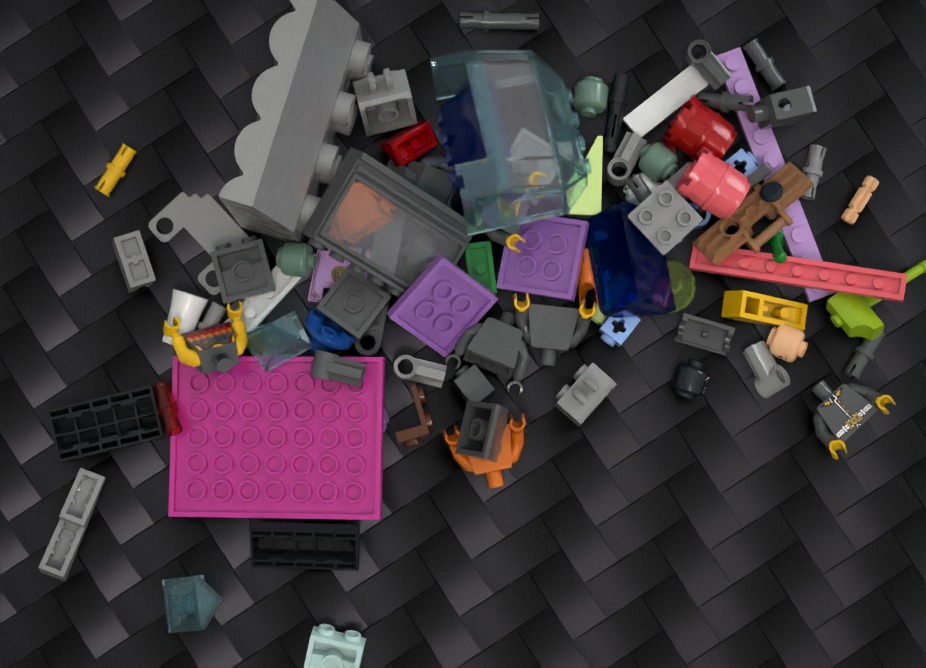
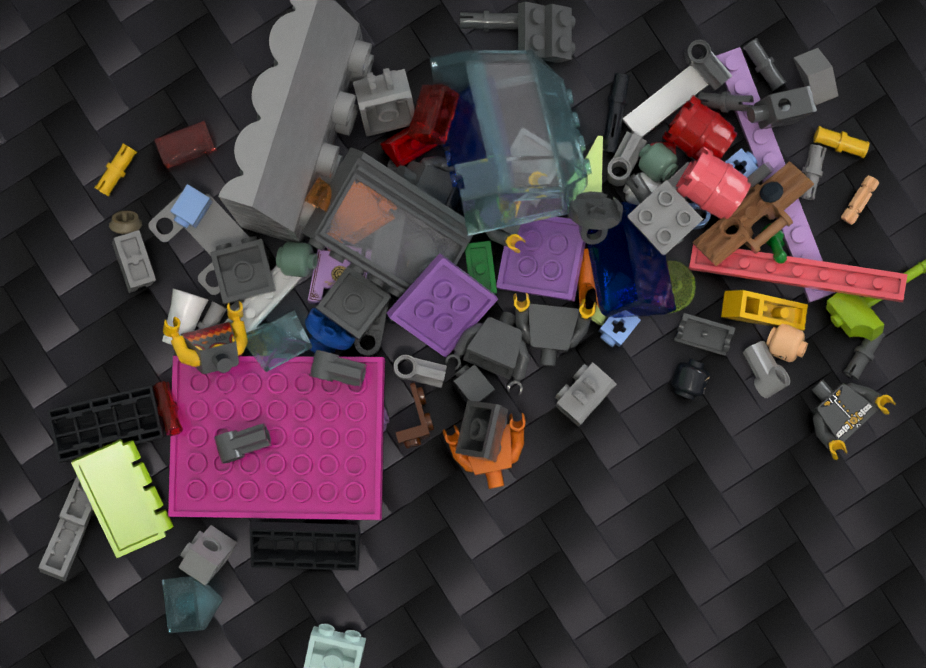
sand green head [573,76,609,118] -> none
none -> lime hinge [71,439,174,558]
none -> dark tan hat [109,211,142,234]
none -> clear red brick [155,121,217,169]
none -> light blue brick [170,184,212,228]
none -> light grey brick [179,525,237,586]
none -> dark grey piece [214,423,272,464]
none -> clear orange tile [305,177,332,212]
none -> clear red brick [408,84,460,145]
none -> dark grey plate [518,2,576,63]
none -> dark grey tile [569,191,623,244]
none -> light grey slope [793,48,838,106]
none -> yellow pin [813,126,869,158]

